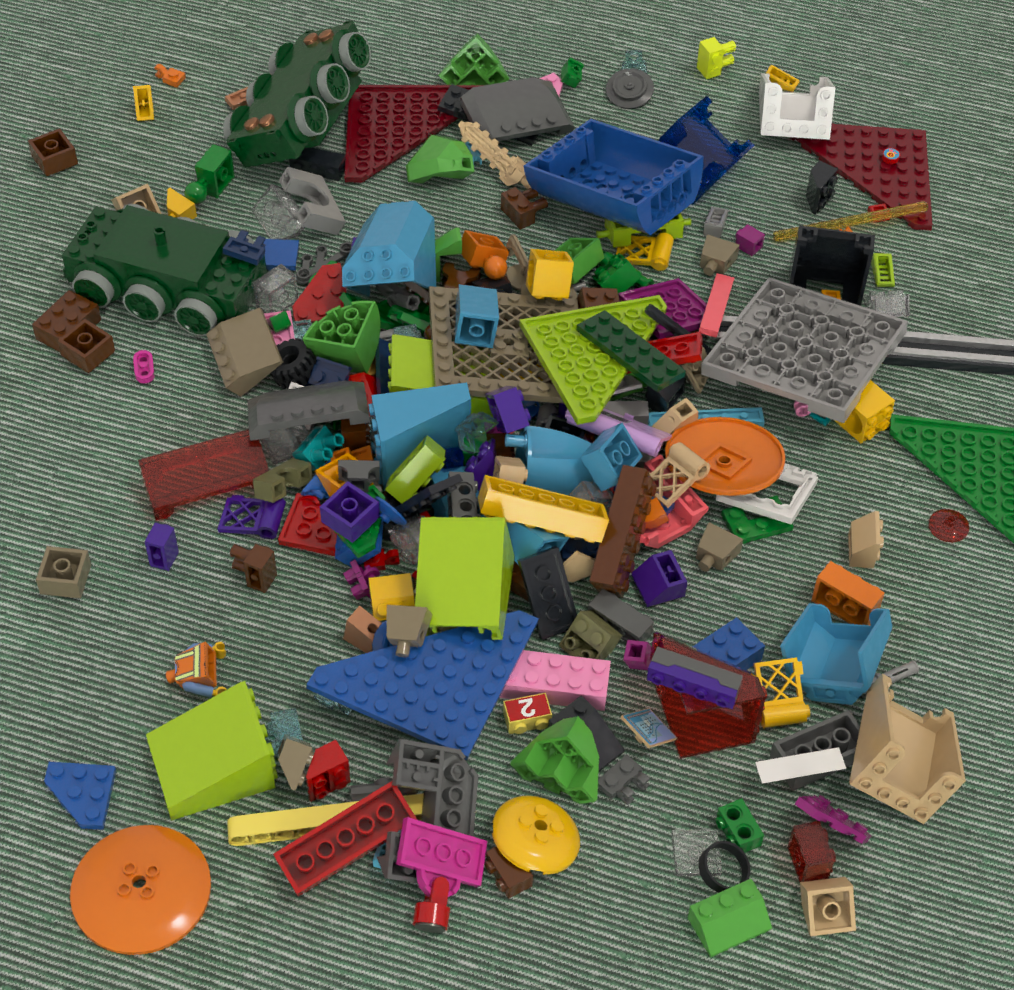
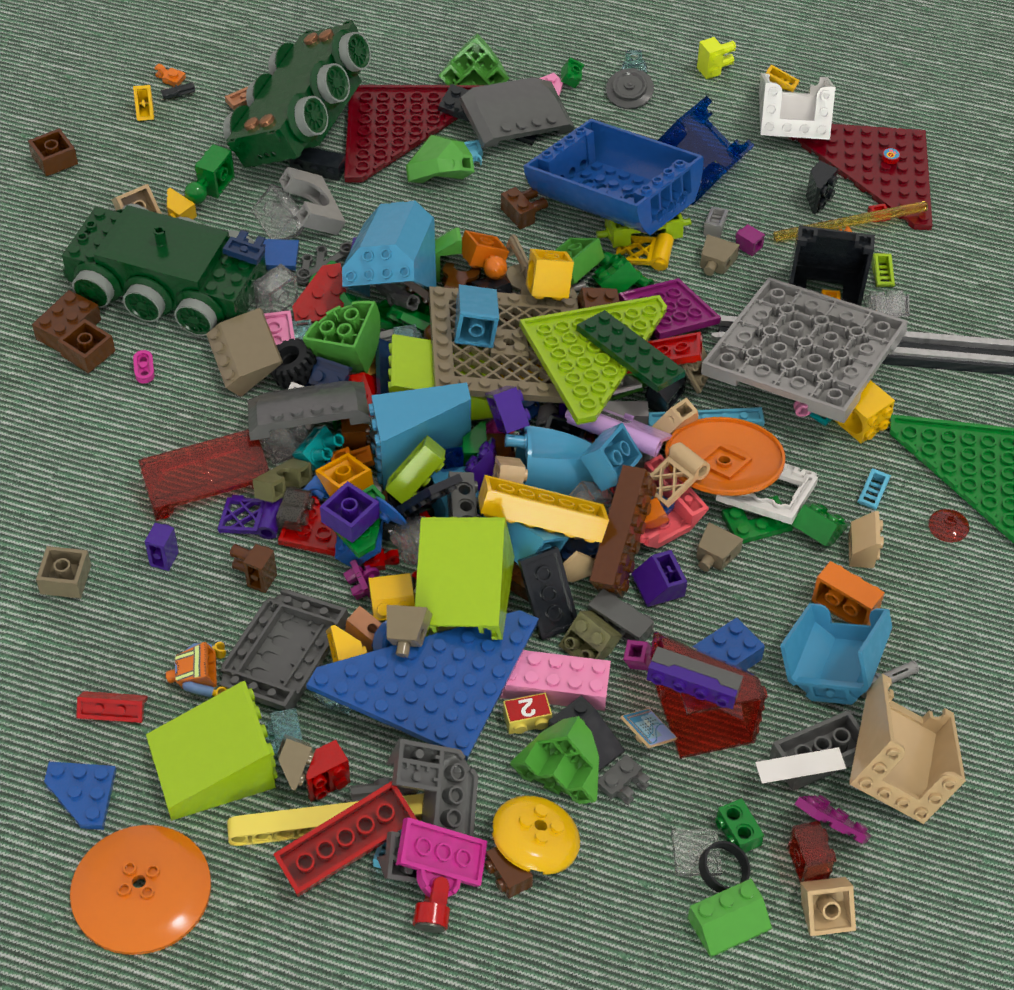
green slope [267,310,292,334] -> none
dark grey brick [338,460,380,493] -> none
clear light blue piece [455,411,498,454] -> none
tan bar [458,121,531,189] -> none
black axle [644,304,712,355] -> none
coral tile [699,273,734,338] -> none
yellow piece [753,657,810,728] -> none
none -> red panel [76,691,148,723]
none -> black axle [161,82,195,100]
none -> dark grey slope [220,589,349,712]
none -> clear smoke brick [276,487,315,532]
none -> yellow slope [326,625,367,662]
none -> green slope [792,503,849,546]
none -> medium azure slope [857,468,891,510]

